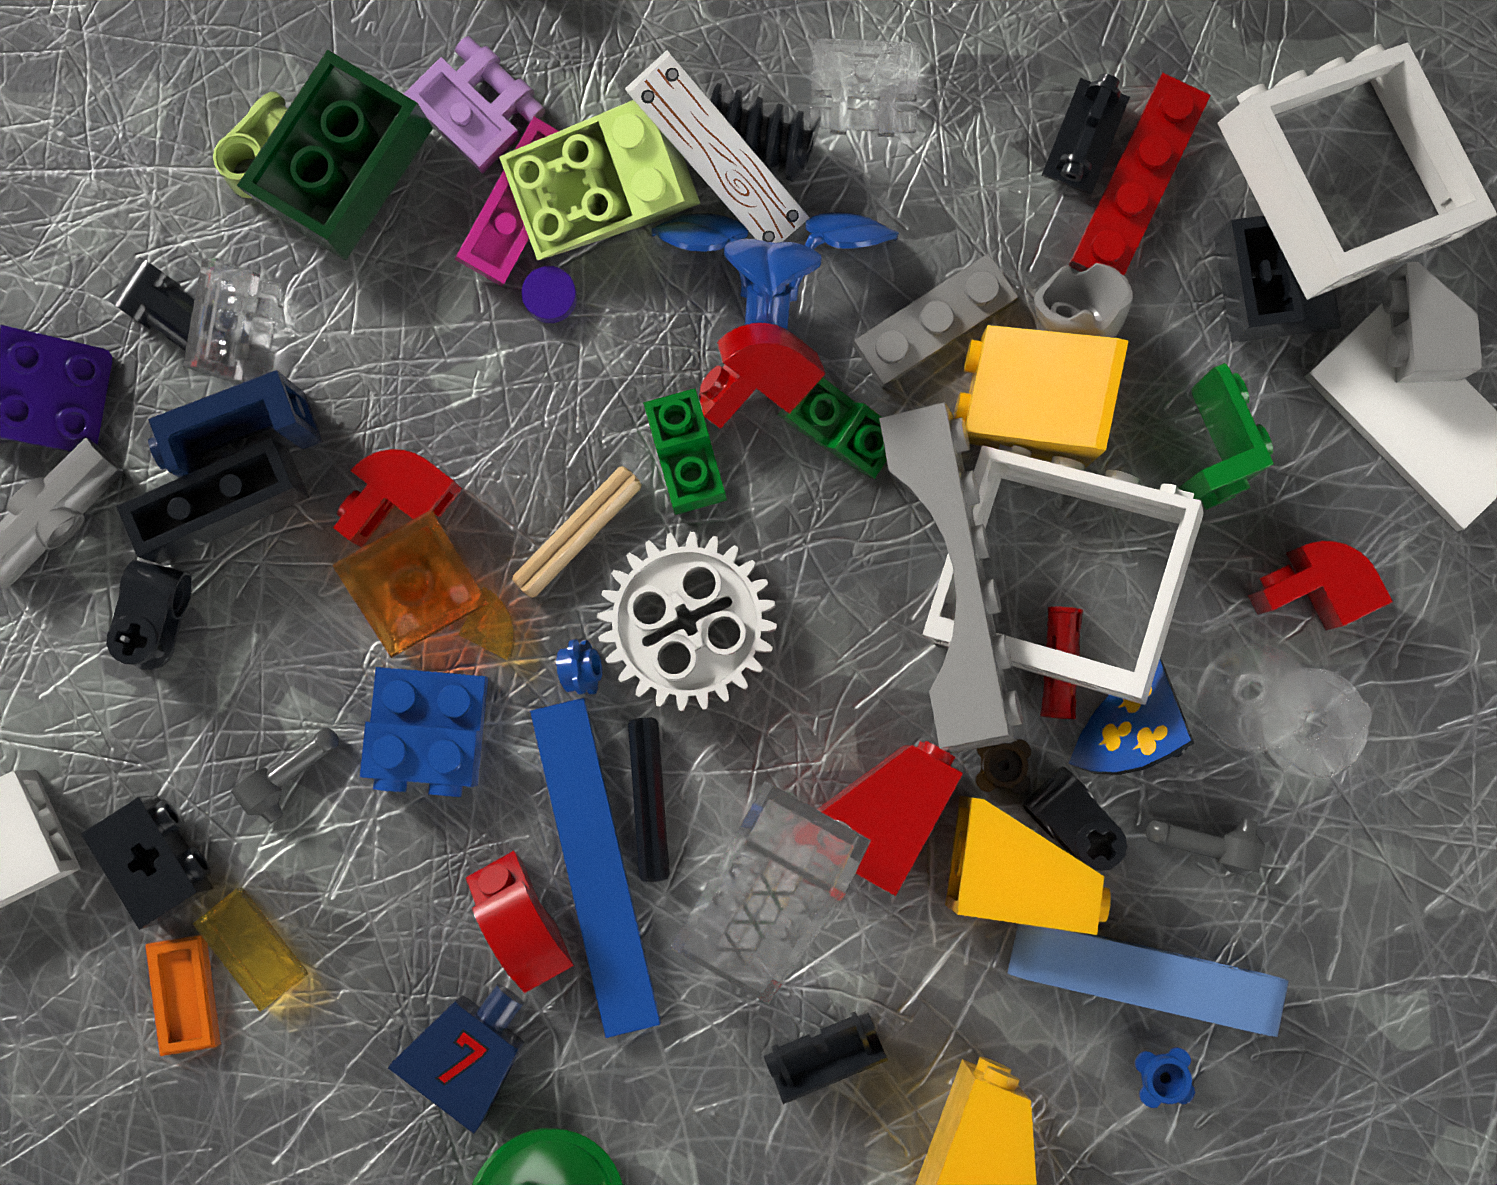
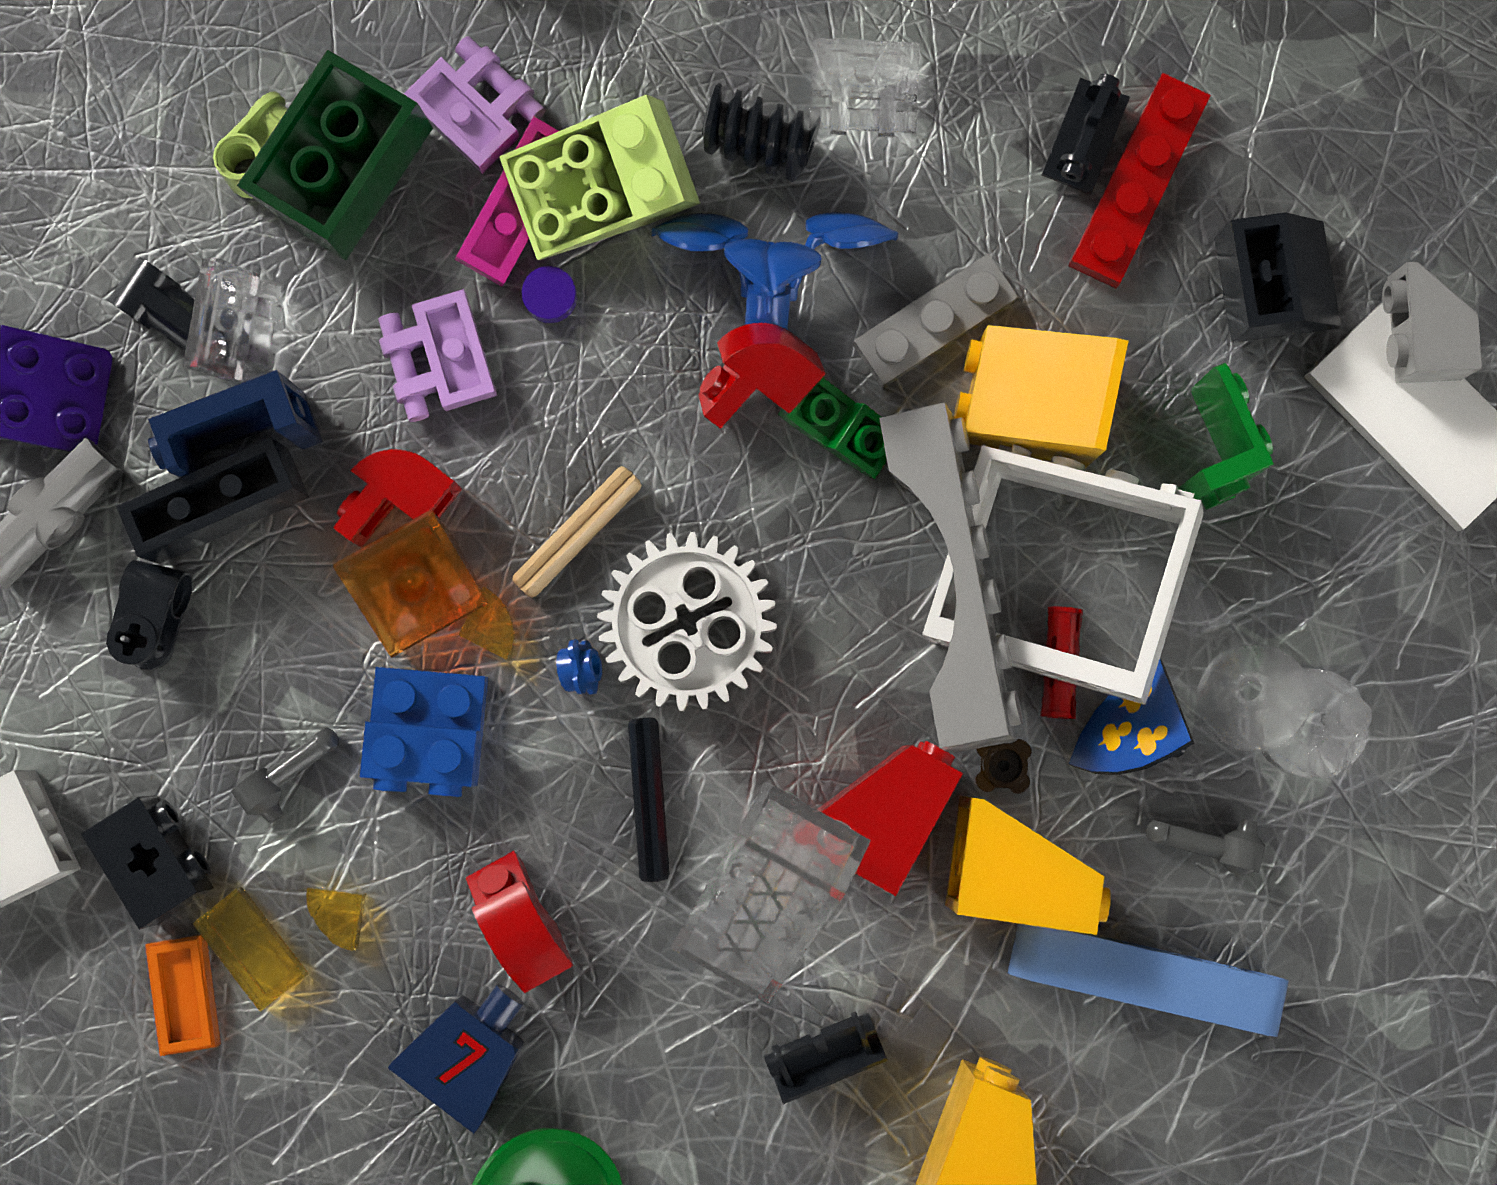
blue tile [530,698,661,1038] -> none
white tile [625,50,809,243] -> none
green slope [643,388,727,515] -> none
black piece [1022,766,1128,871] -> none
light grey hair [1034,263,1133,338] -> none
blue plate [1135,1047,1195,1108] -> none
white window [1218,42,1497,300] -> none
red brick [1248,541,1393,630] -> none
none -> clear yellow tile [306,887,366,951]
none -> lavender plate [378,289,497,422]

